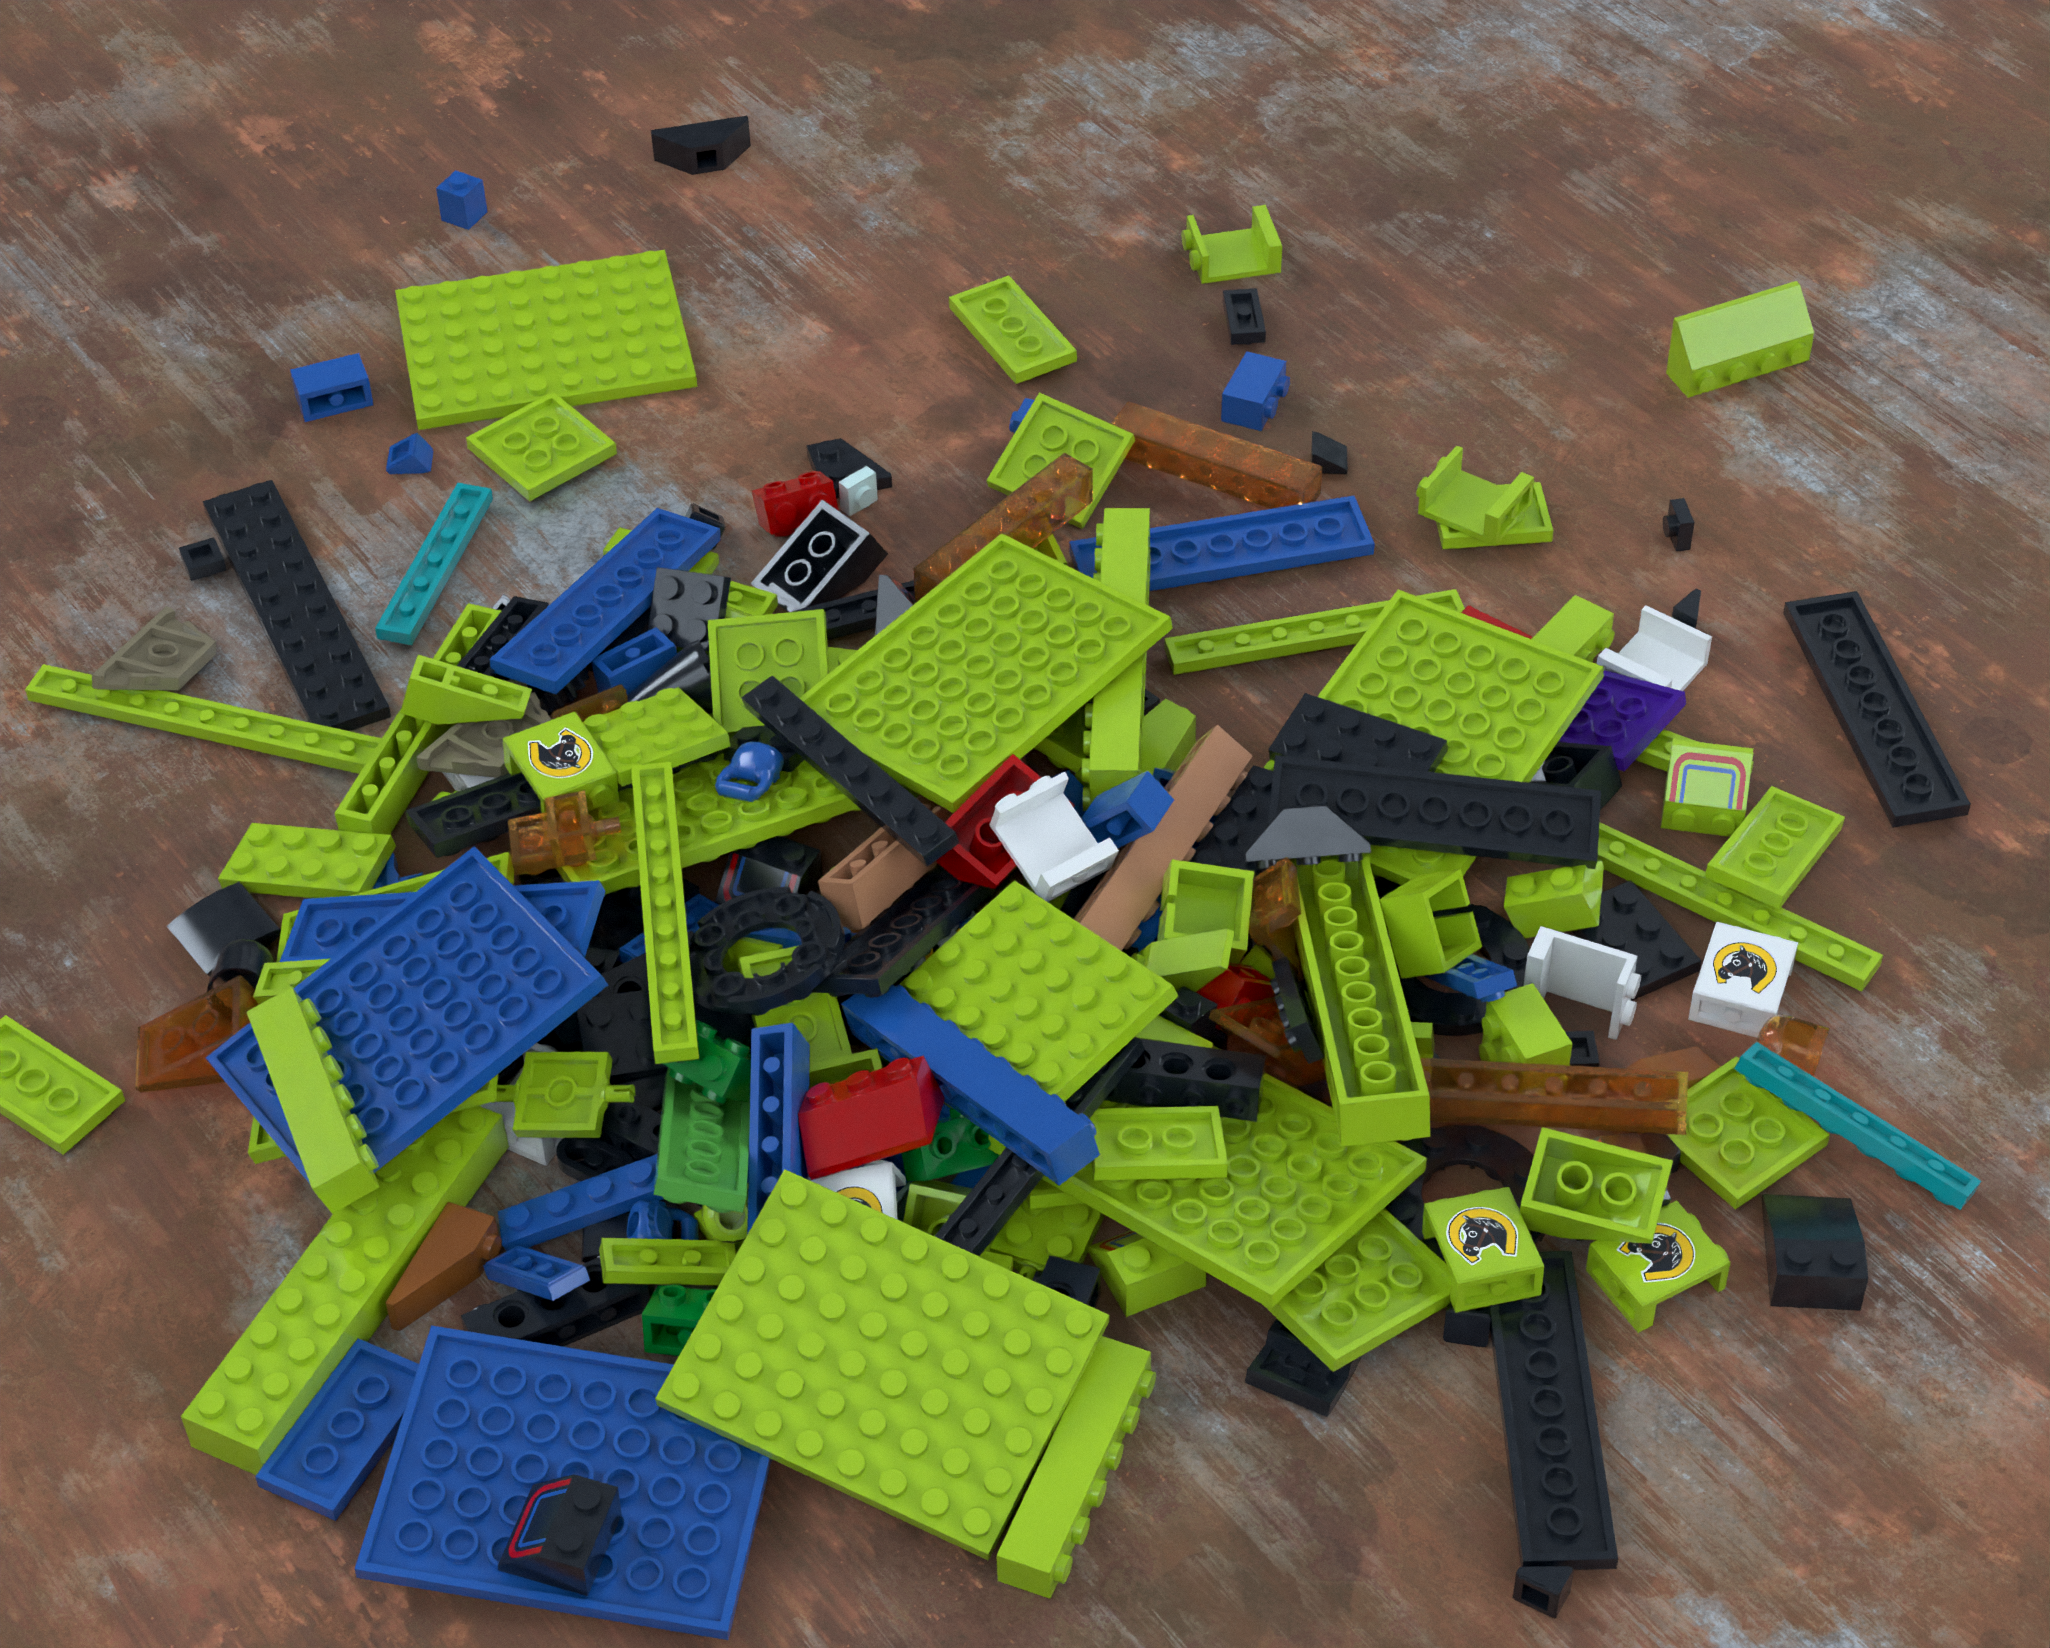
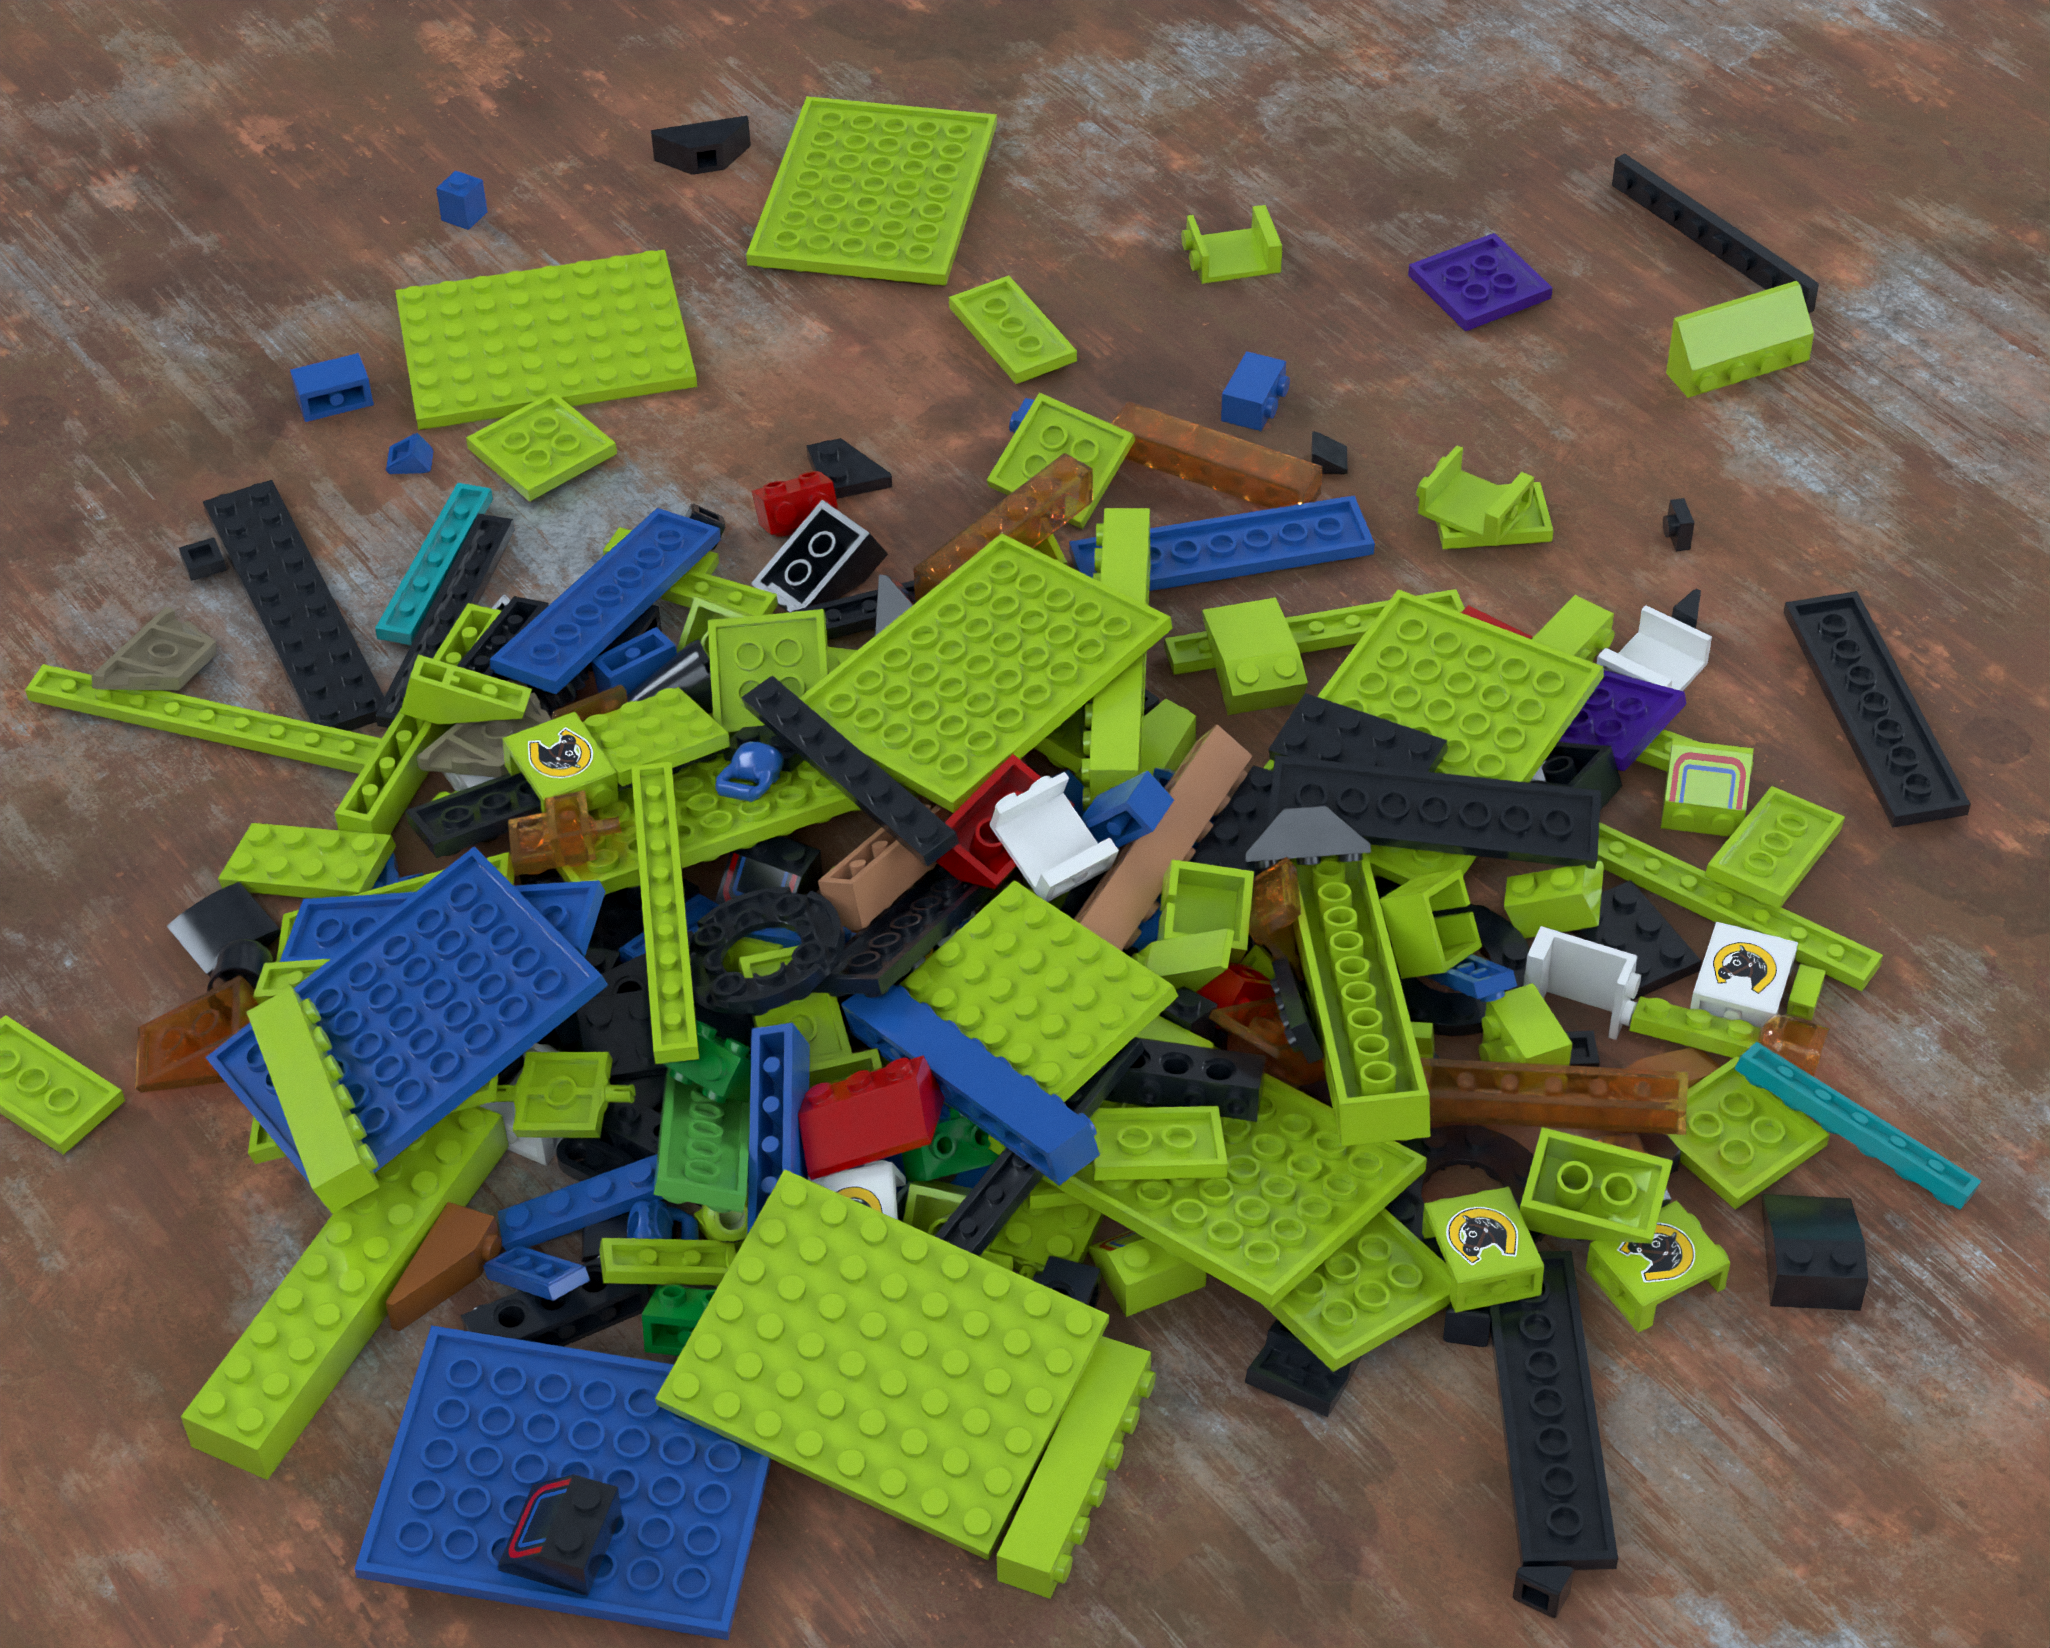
blue plate [255,1338,419,1521] -> none
black plate [648,567,731,652] -> none
light aqua plate [839,466,878,516] -> none
black plate [1222,288,1266,345] -> none
none -> black plate [375,514,515,728]
none -> lime plate [746,96,997,286]
none -> lime slope [1201,598,1308,715]
none -> dark purple plate [1408,233,1552,331]
none -> black plate [1612,153,1819,313]
none -> lime plate [1629,996,1764,1059]
none -> lime piece [1786,964,1826,1021]

